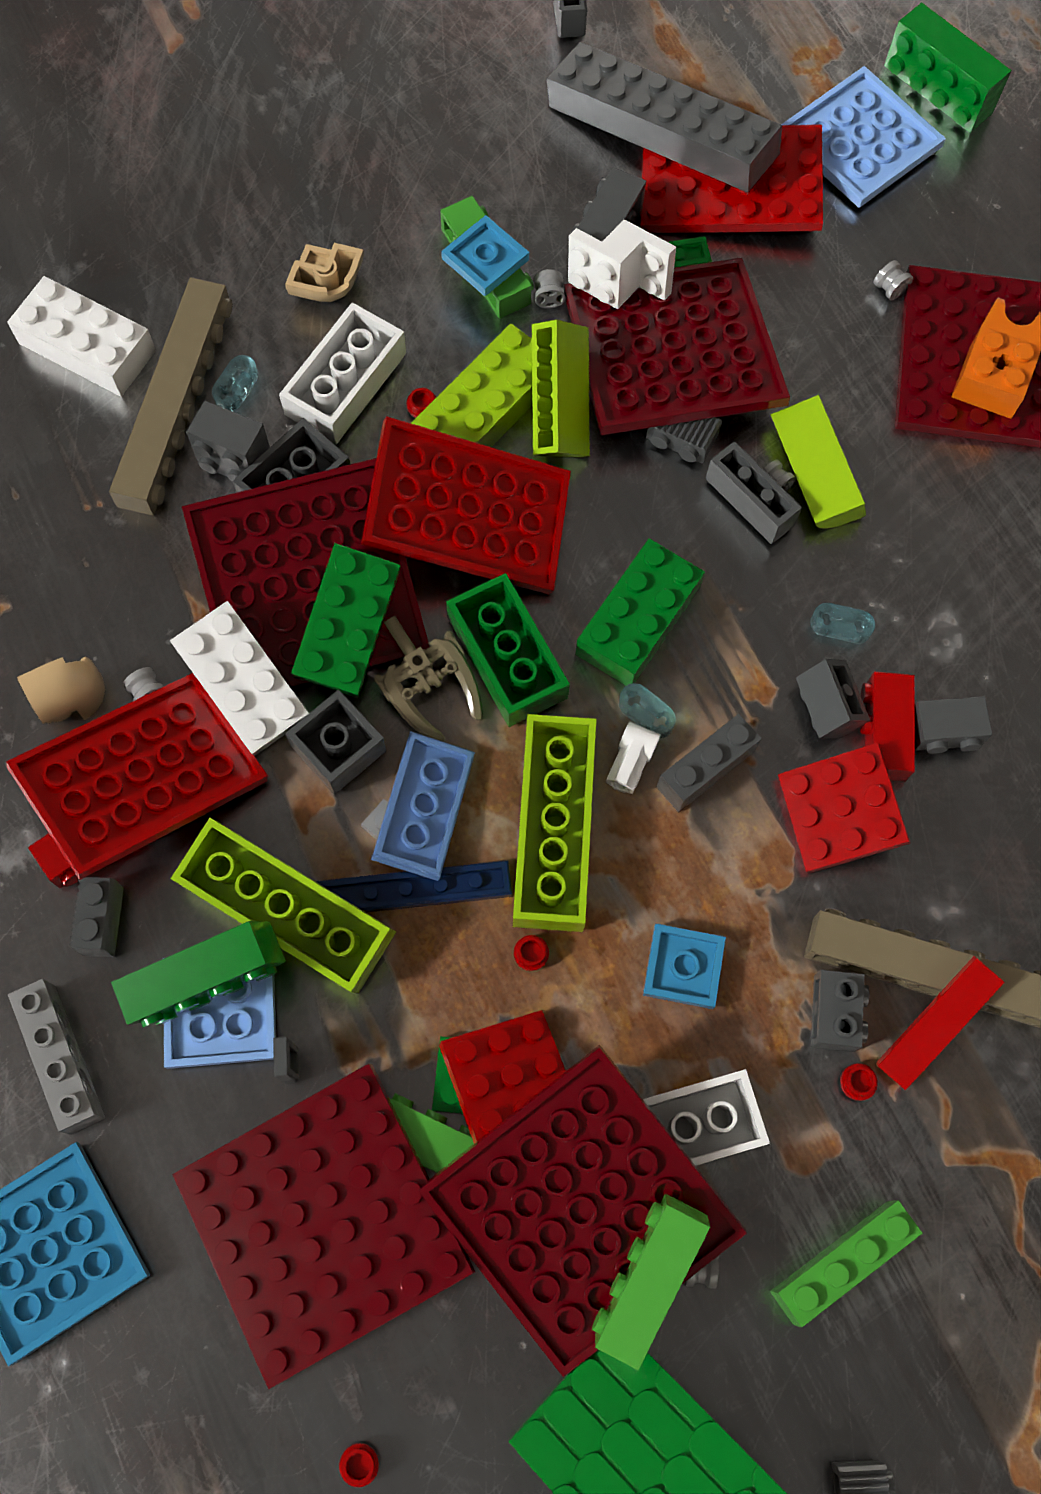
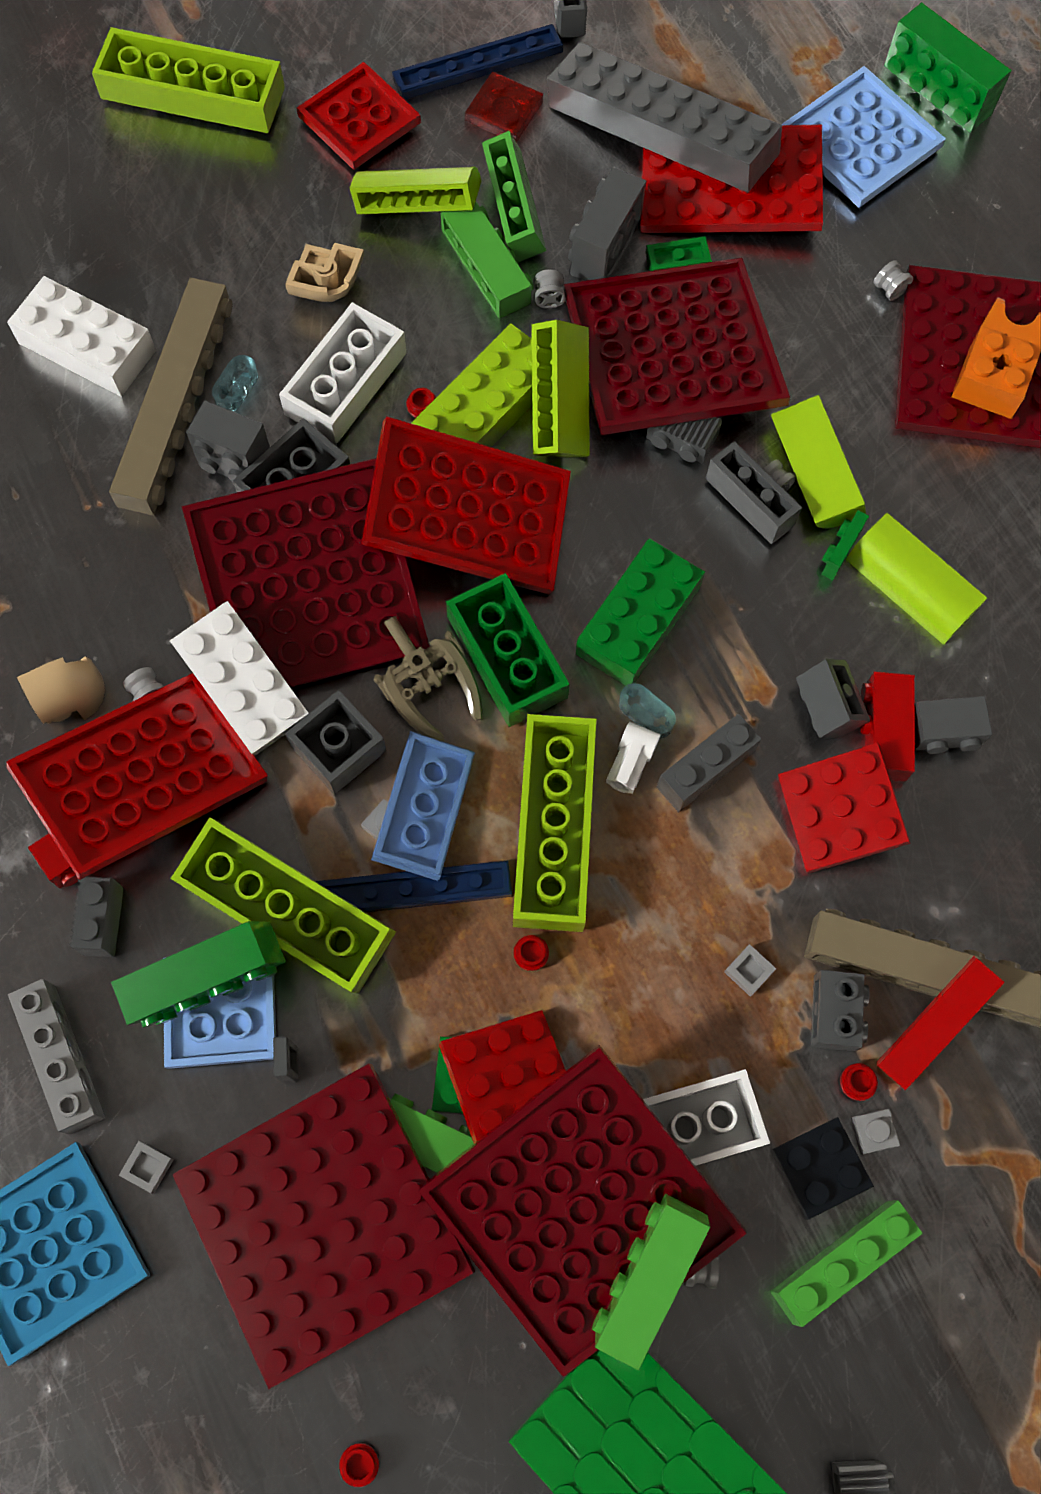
green brick [291,543,400,698] -> none
dark azure plate [441,215,529,296] -> none
white bracket [568,219,676,309] -> none
dark azure plate [643,923,726,1009] -> none
clear light blue beam [810,603,875,644] -> none
none -> lime brick [92,27,285,133]
none -> light grey plate [119,1141,174,1194]
none -> red plate [296,62,421,170]
none -> lime brick [350,166,482,214]
none -> dark blue tile [392,24,563,100]
none -> clear red plate [465,71,543,143]
none -> bright green brick [482,131,547,262]
none -> light grey plate [724,944,776,997]
none -> black plate [771,1117,874,1220]
none -> green plate [821,510,869,581]
none -> lime brick [845,513,987,645]
none -> light grey plate [851,1109,900,1155]

